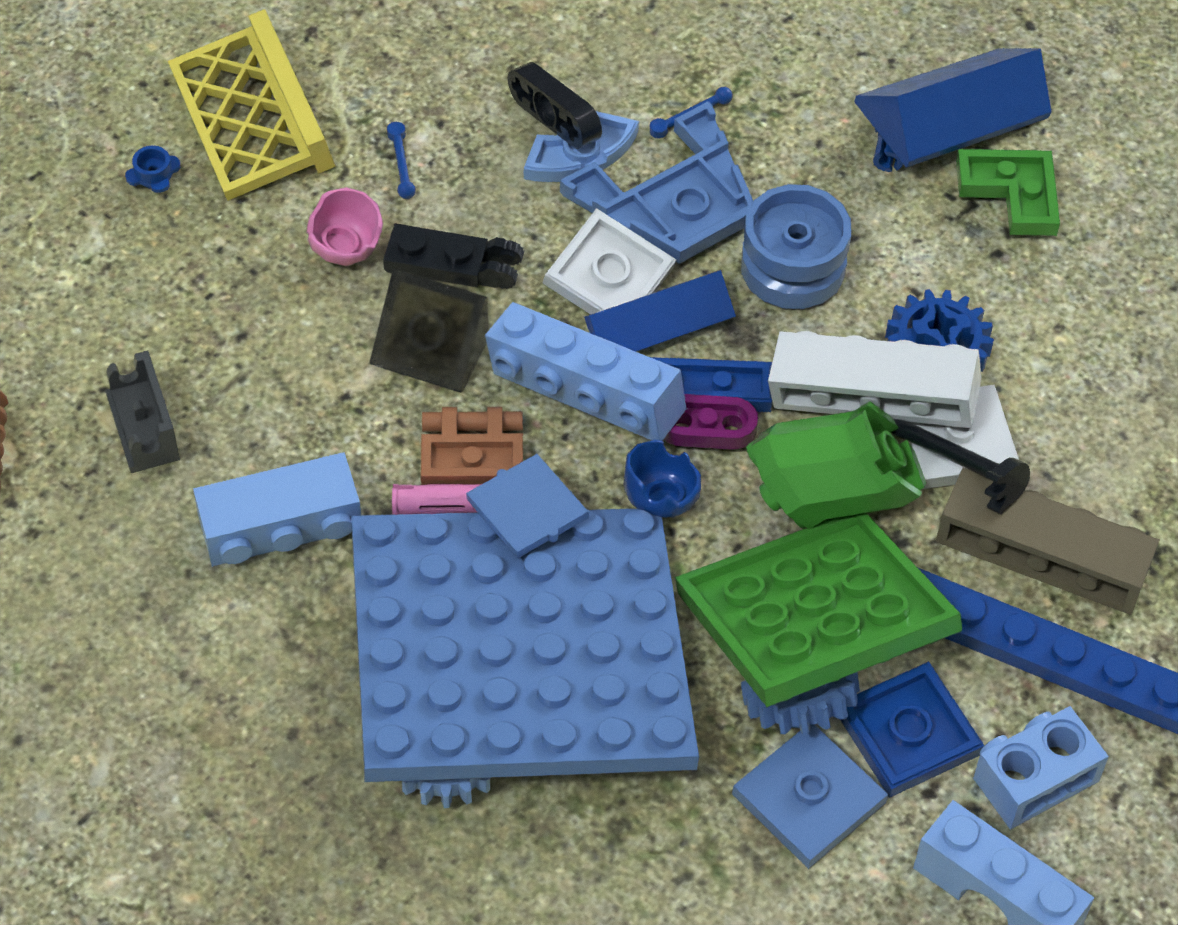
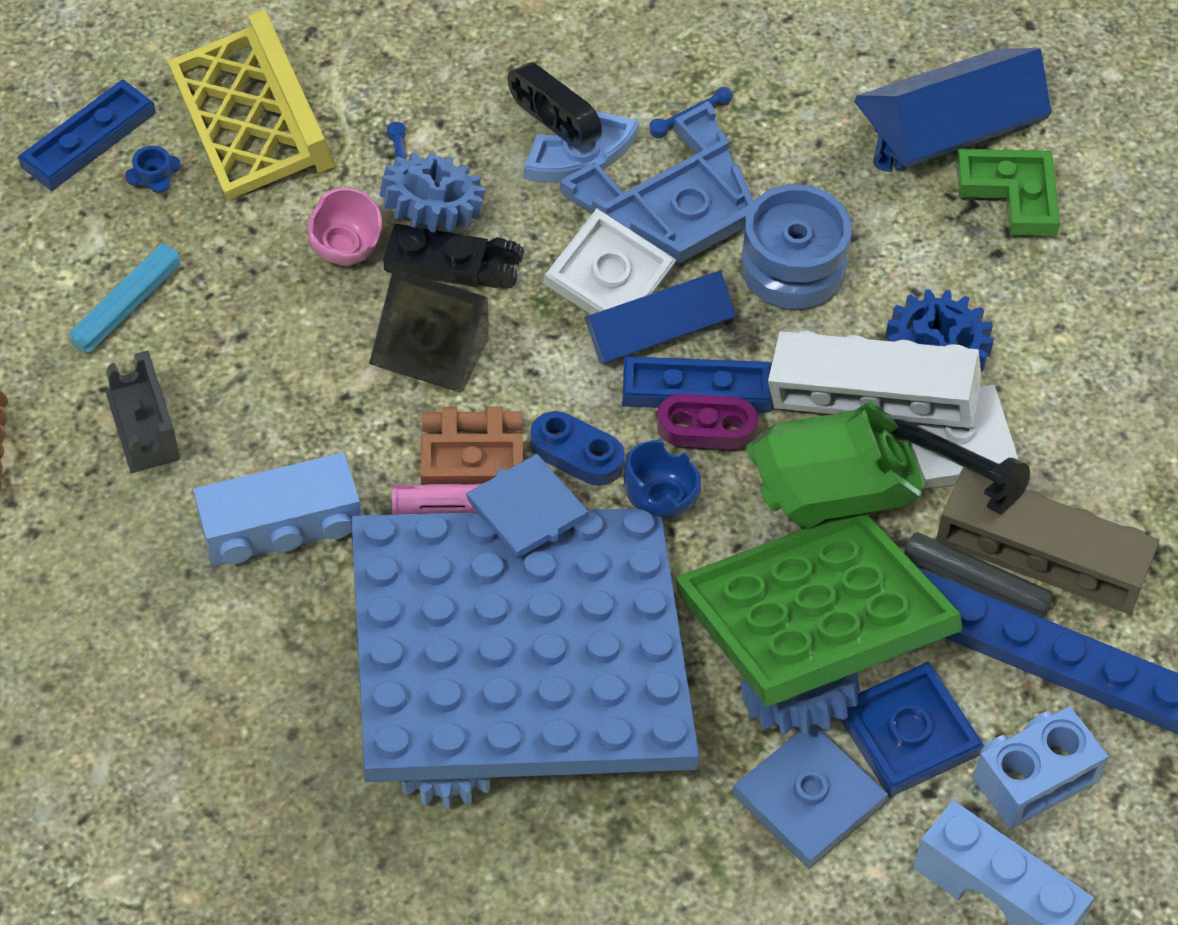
light blue brick [485,302,686,441] -> none
none -> blue tile [18,79,156,191]
none -> medium azure axle [69,243,180,353]
none -> medium blue gear [379,153,485,232]
none -> blue plate [530,411,624,486]
none -> dark grey axle [904,532,1053,618]

